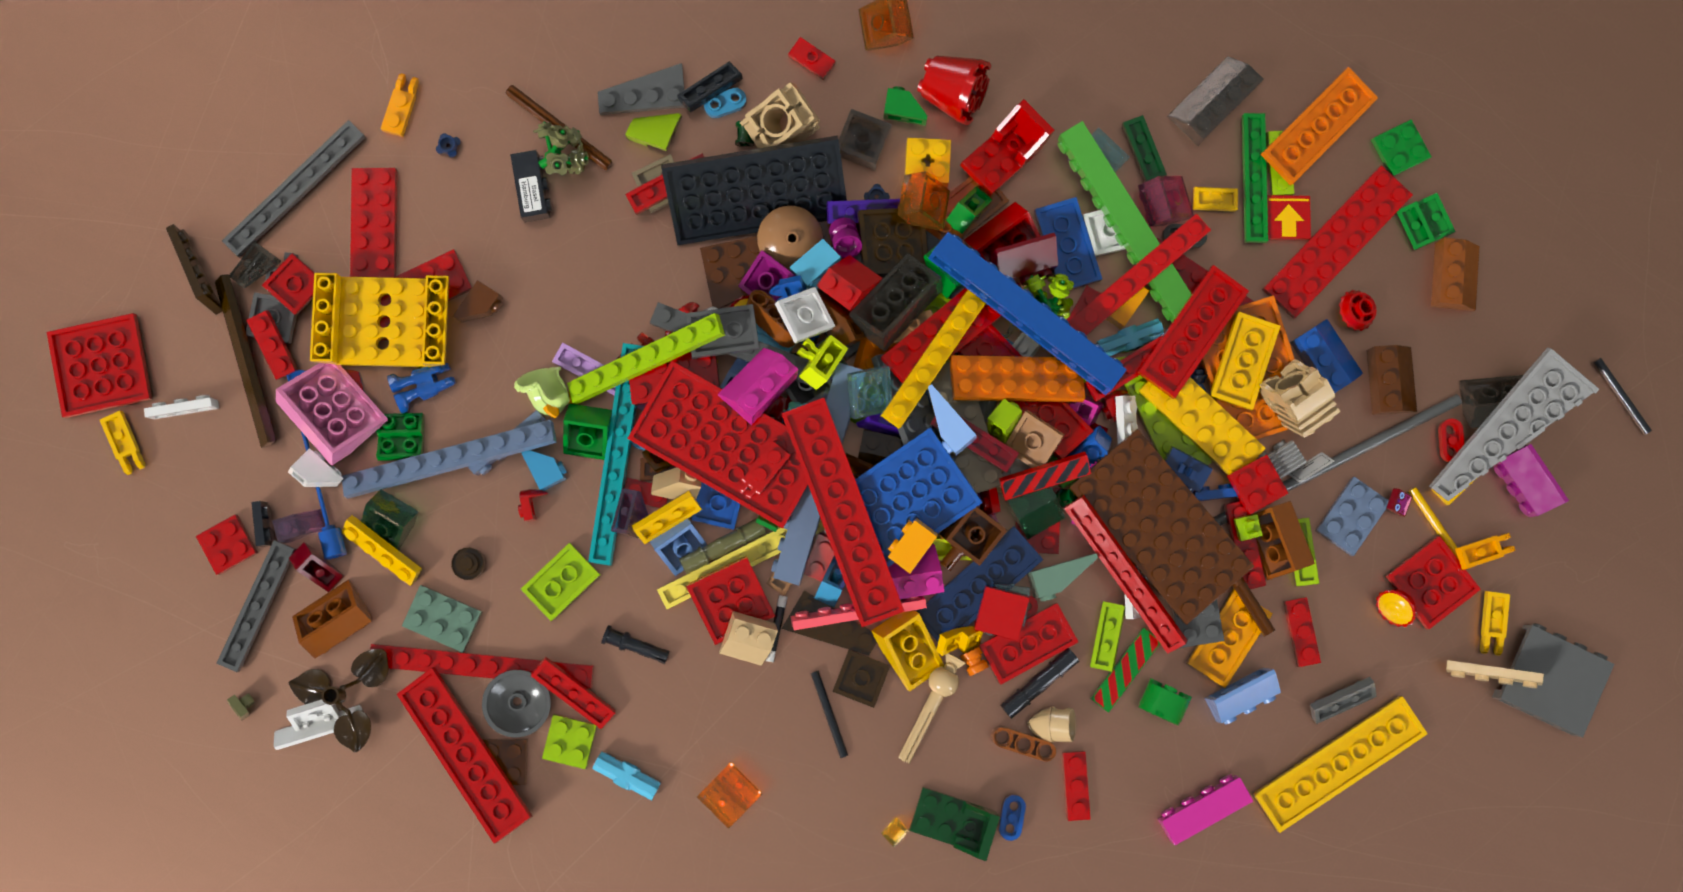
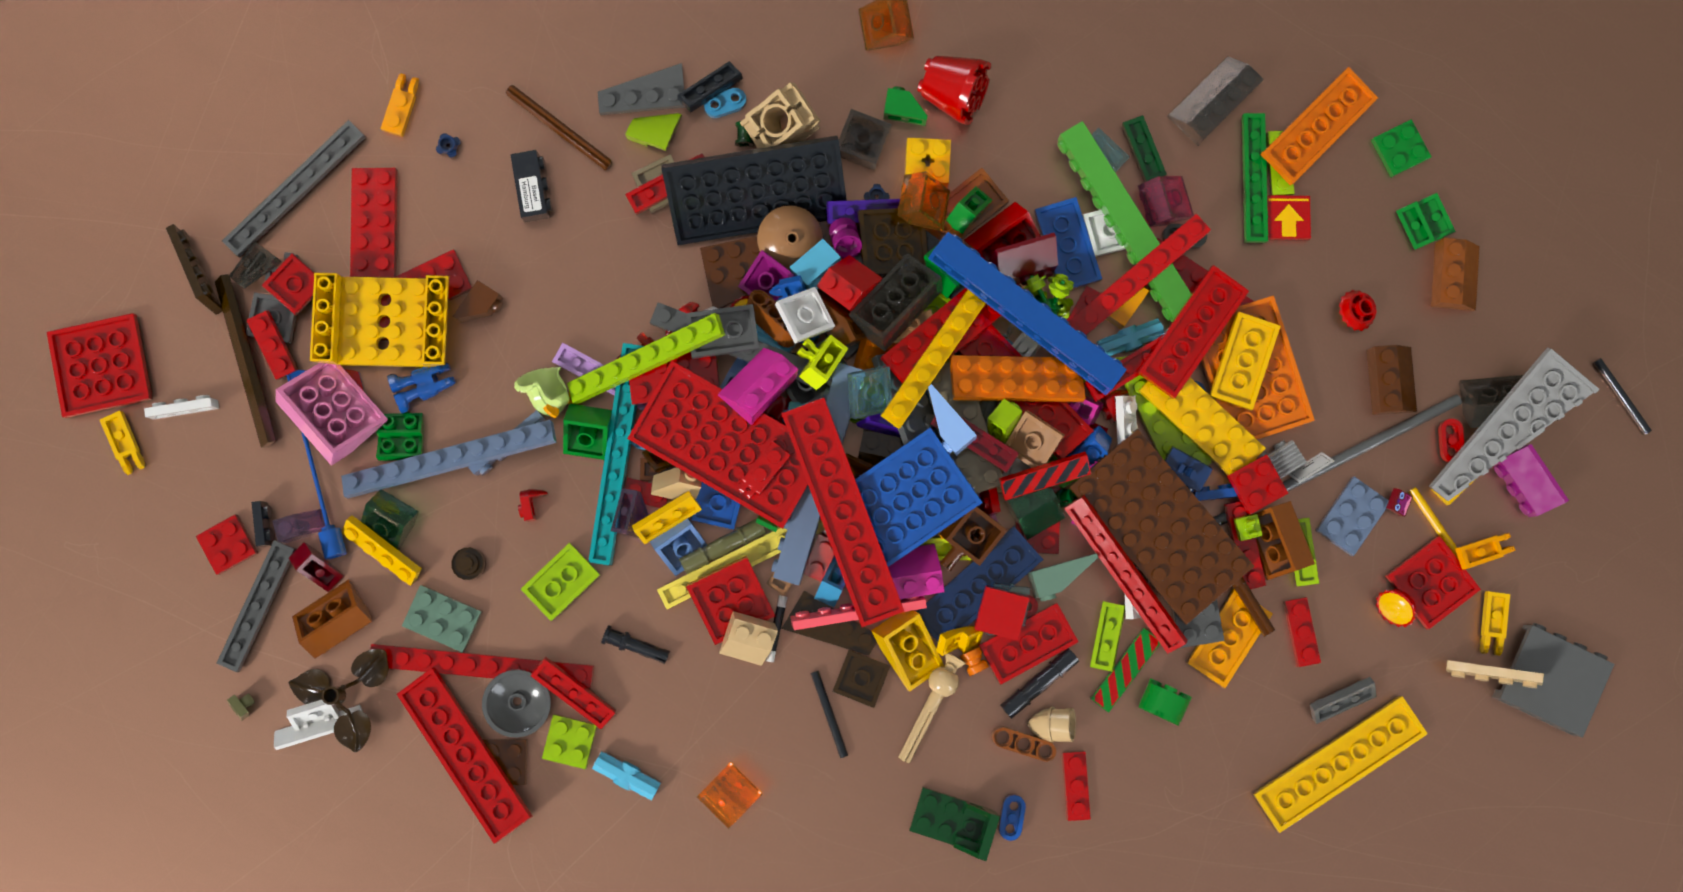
white slope [288,448,344,487] -> none
dark azure slope [521,450,568,491] -> none
olive plant [533,121,589,175] -> none
red plate [788,37,836,80] -> none
clear yellow slope [881,817,910,847] -> none
light orange brick [888,518,938,573] -> none
red bracket [960,99,1055,196] -> none
dark pink brick [1158,774,1253,845] -> none
dark blue plate [1190,367,1208,383] -> none
yellow plate [1193,187,1238,212] -> none
medium blue slope [1204,668,1281,725] -> none
tan piece [1259,359,1340,438] -> none
red plate [1262,165,1413,319] -> none
blue slope [1290,319,1364,393] -> none

